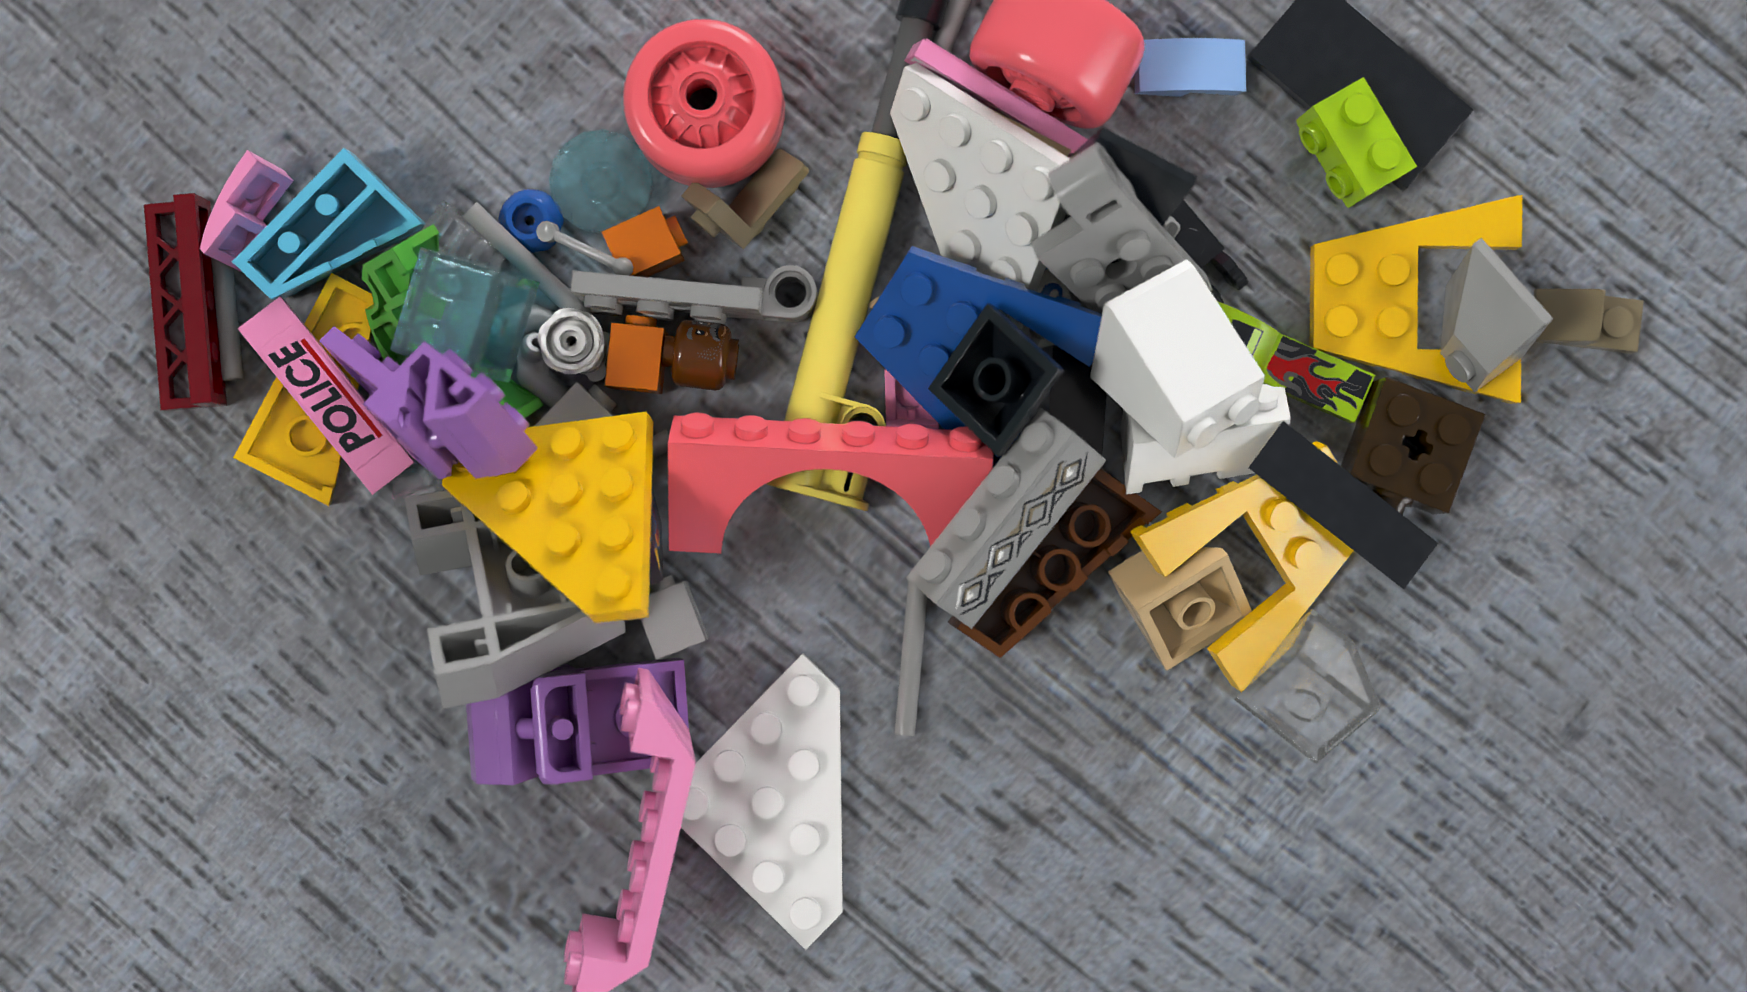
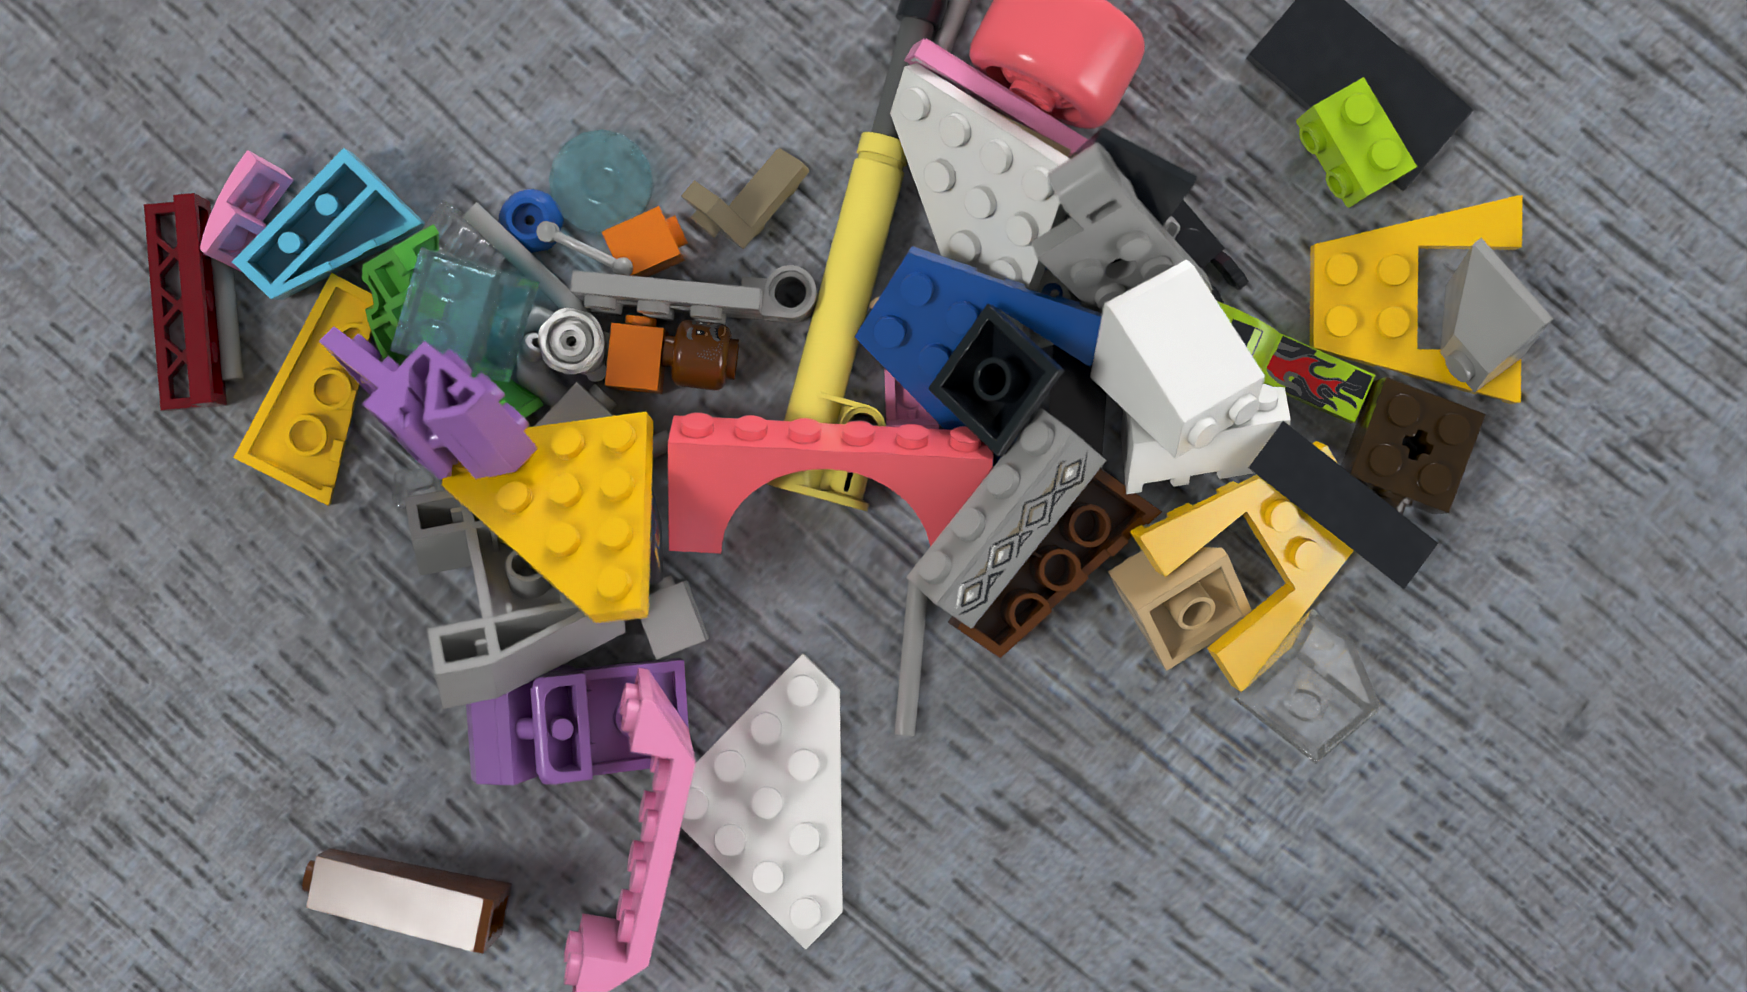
bright pink tile [237,296,415,495] -> none
coral wheel [623,19,785,188] -> none
light blue slope [1134,38,1246,97] -> none
dark tan slope [1534,289,1644,354] -> none
none -> slope [302,848,512,954]

